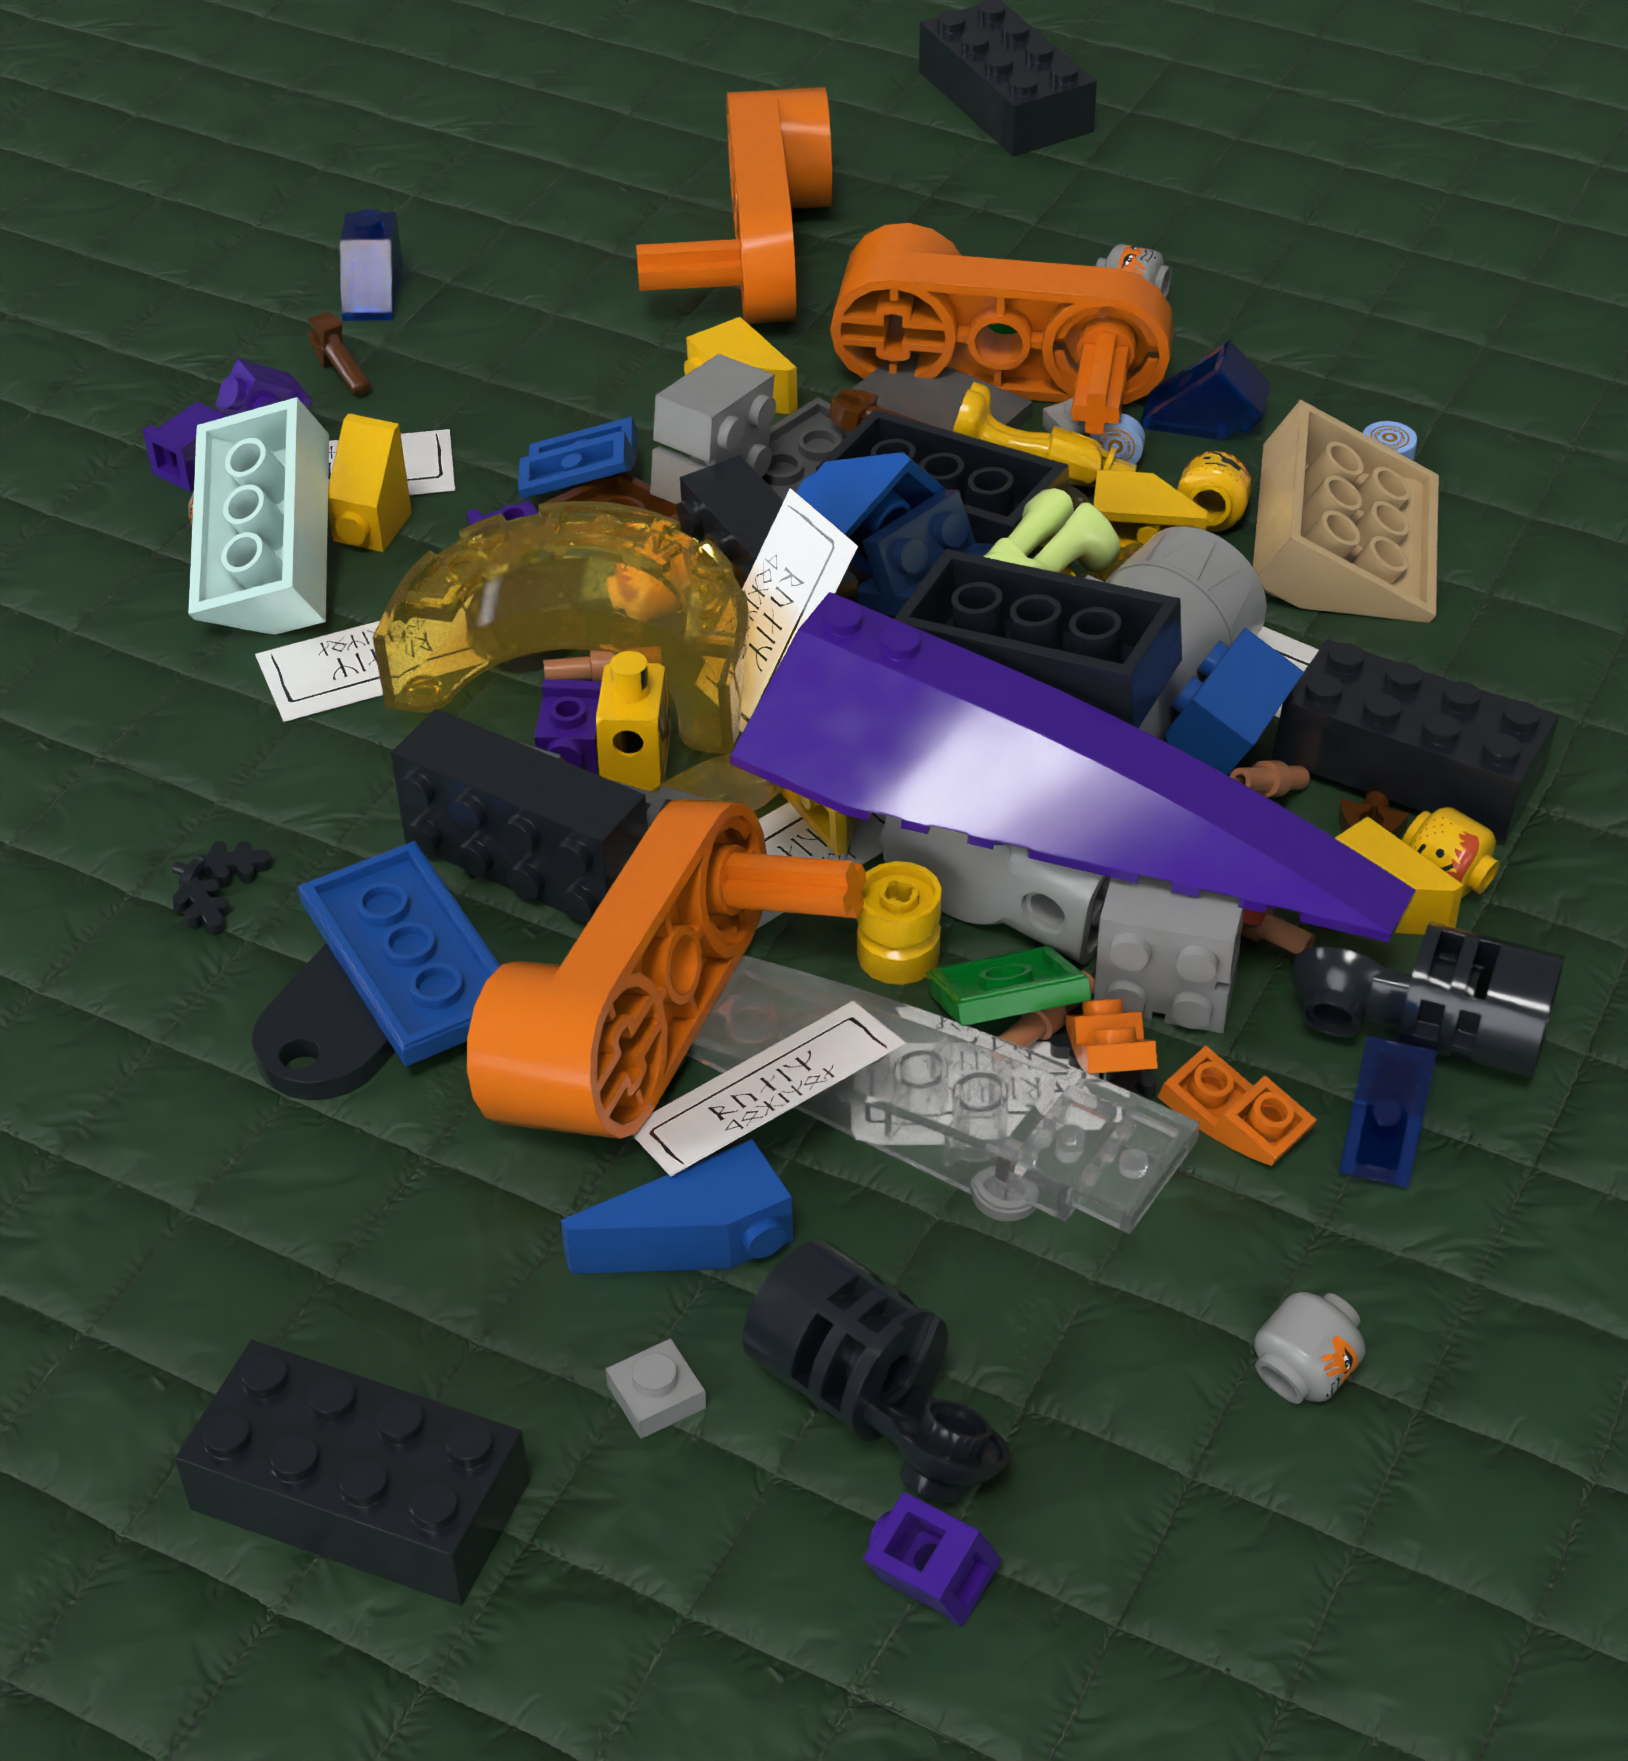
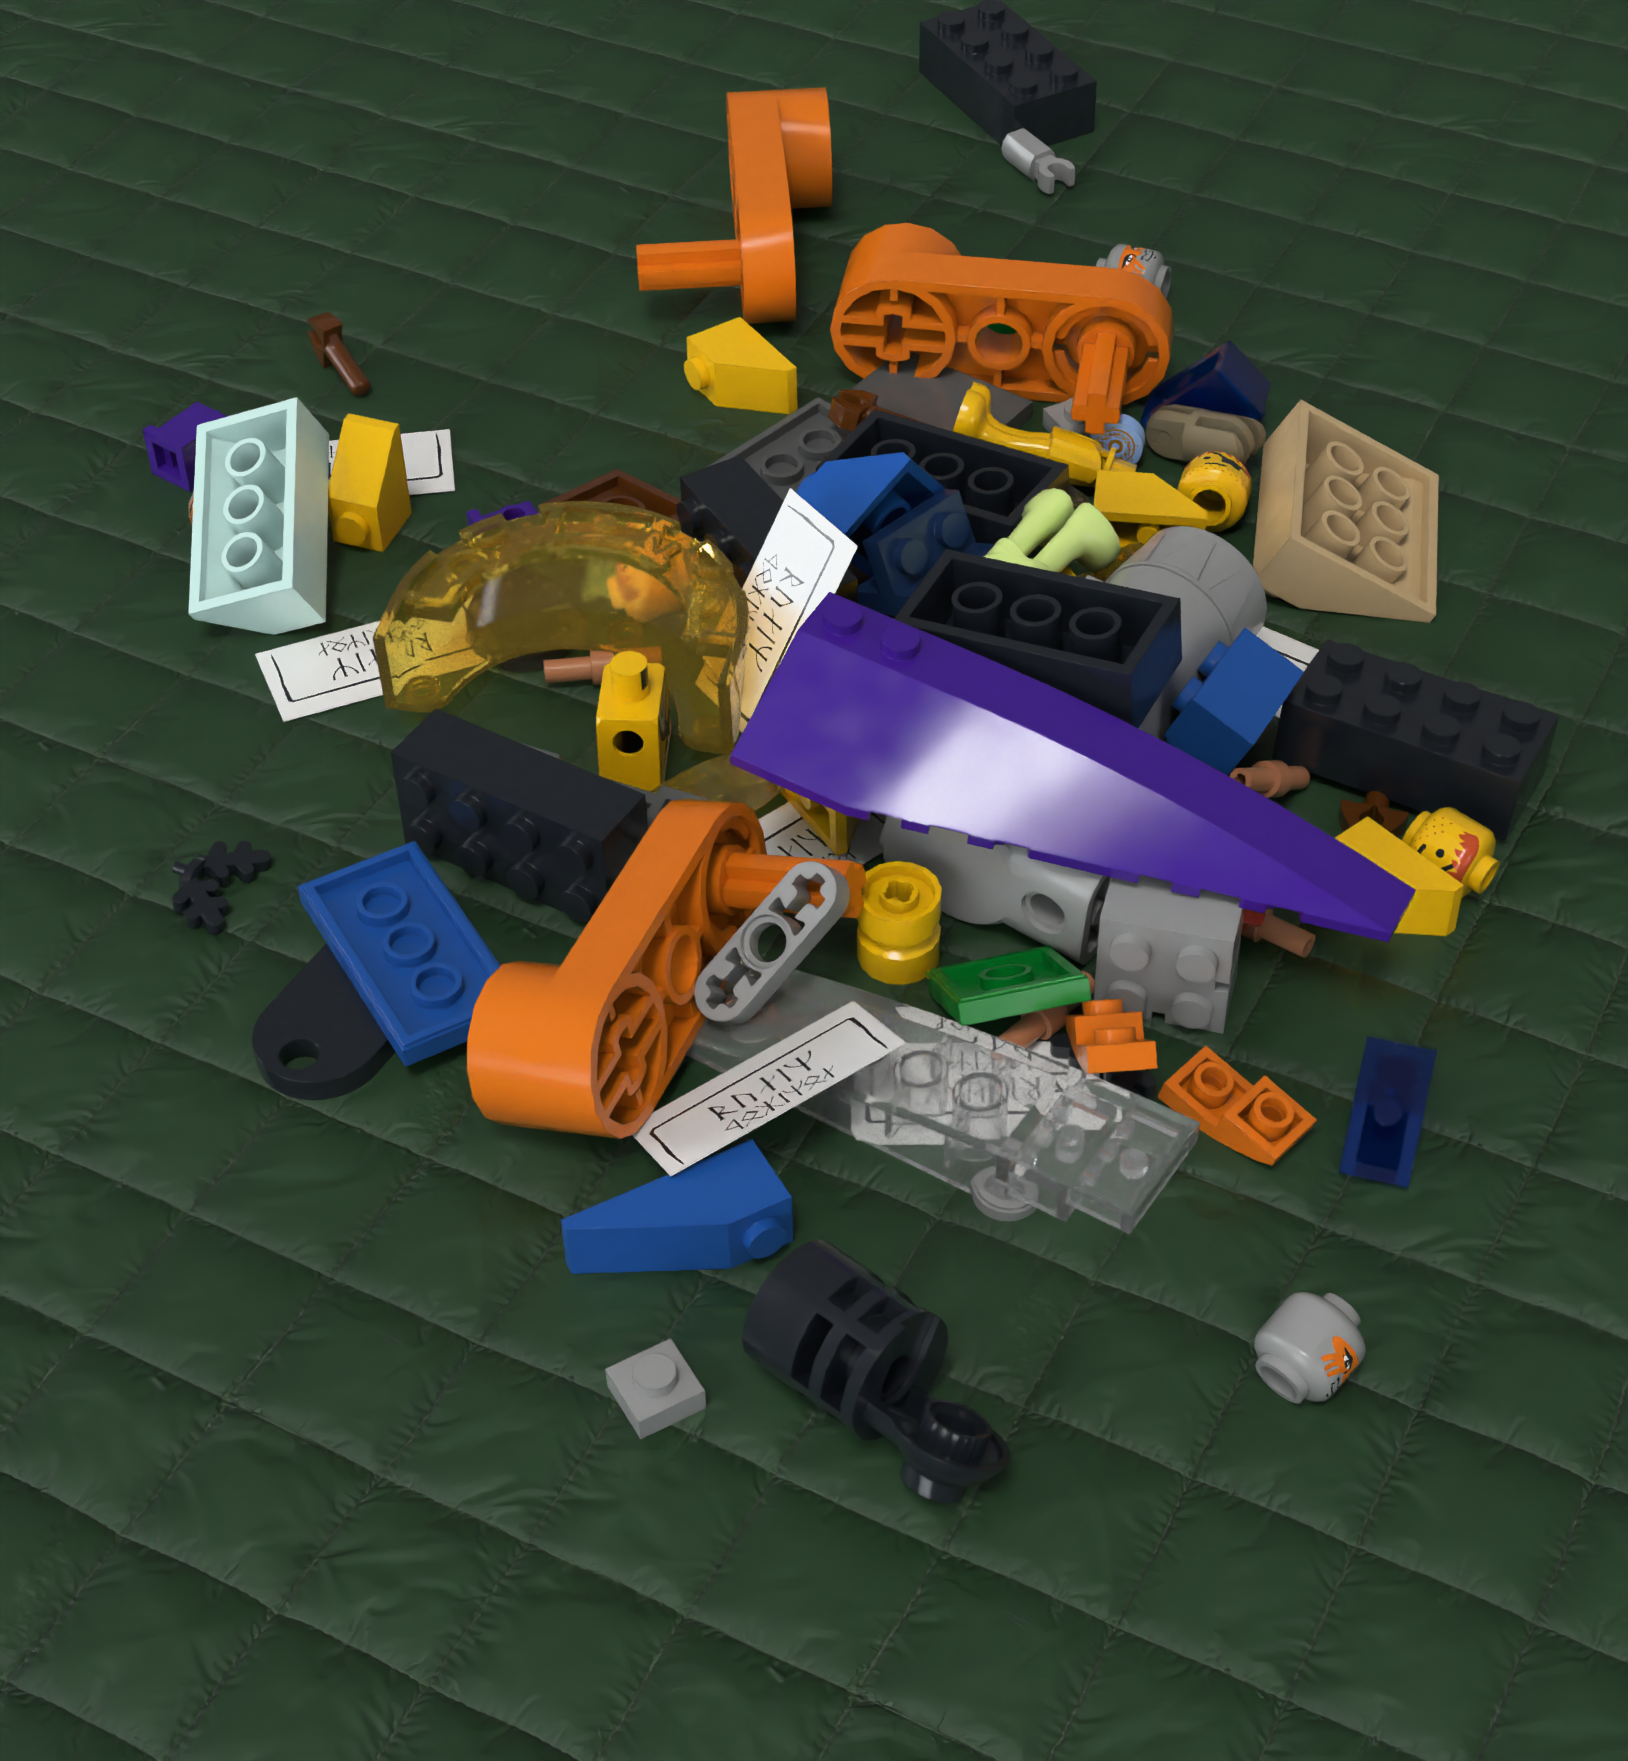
black brick [175,1340,530,1606] -> none
dark purple brick [215,359,313,416] -> none
clear blue slope [340,209,403,321] -> none
blue slope [518,416,639,499] -> none
dark purple brick [534,679,602,775] -> none
light grey piece [650,354,776,505] -> none
dark purple brick [863,1491,1002,1627] -> none
black cylinder [1290,921,1565,1079] -> none
light blue tile [1363,421,1417,461] -> none
none -> light grey beam [694,861,850,1024]
none -> light grey bar [1001,128,1075,194]
none -> dark tan arm [1145,404,1266,464]

